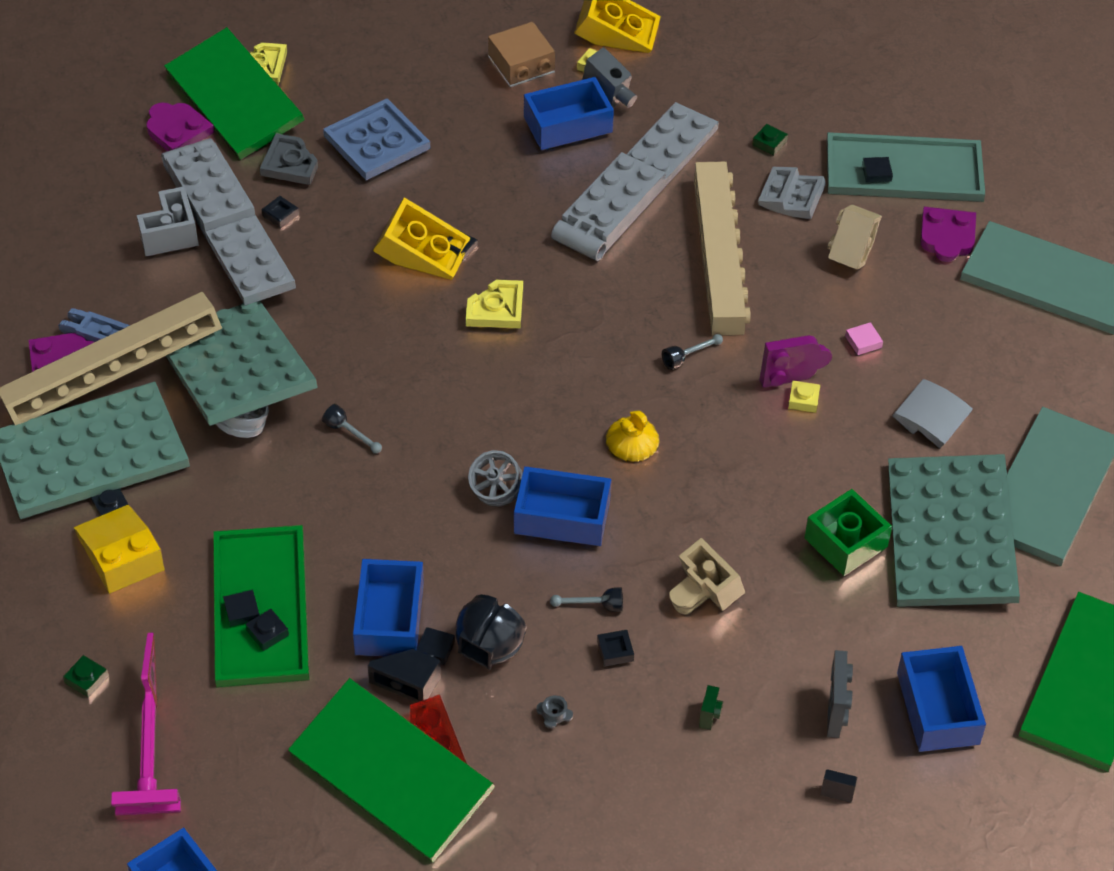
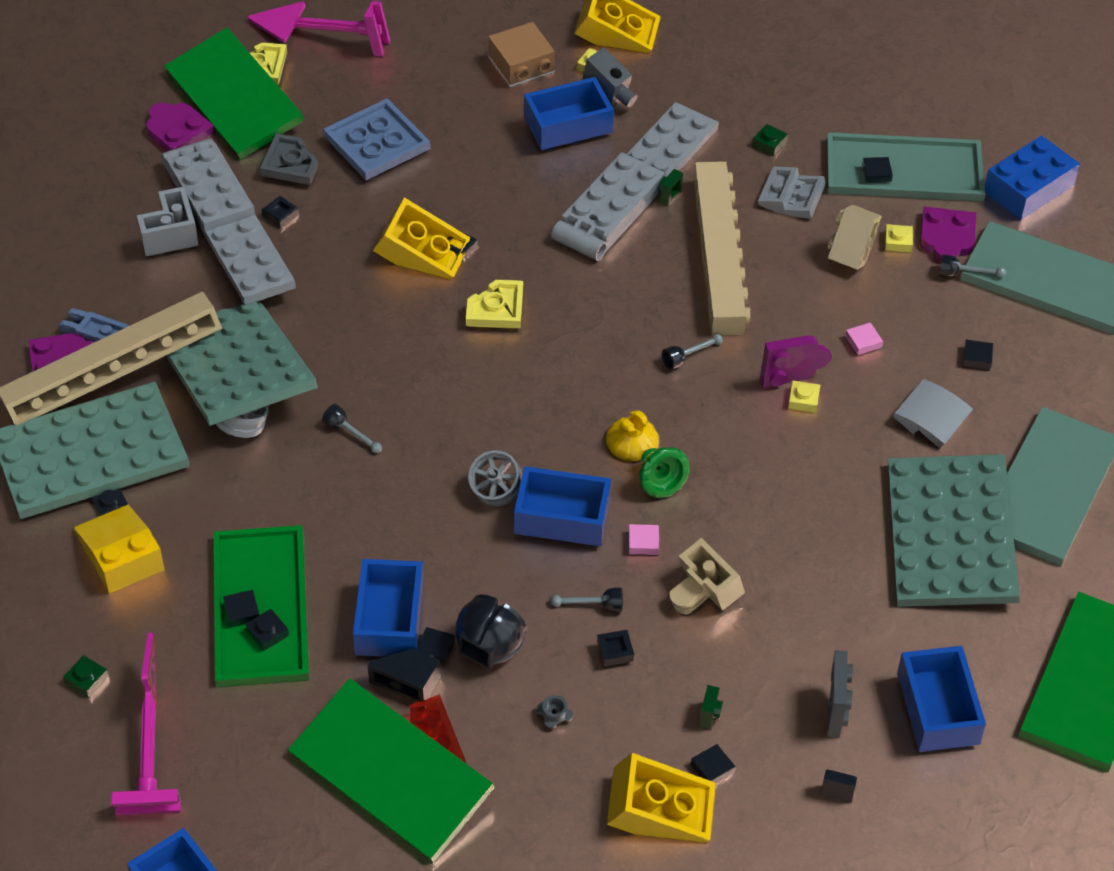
green brick [804,489,892,576] -> none
none -> dark pink piece [248,1,391,57]
none -> yellow slope [607,753,716,843]
none -> bright pink tile [629,524,659,555]
none -> green hair [639,447,690,498]
none -> dark green plate [658,169,683,206]
none -> black tile [690,744,736,783]
none -> light yellow plate [885,224,913,253]
none -> hinge [940,254,1007,278]
none -> black tile [963,339,994,370]
none -> blue piece [985,135,1080,220]

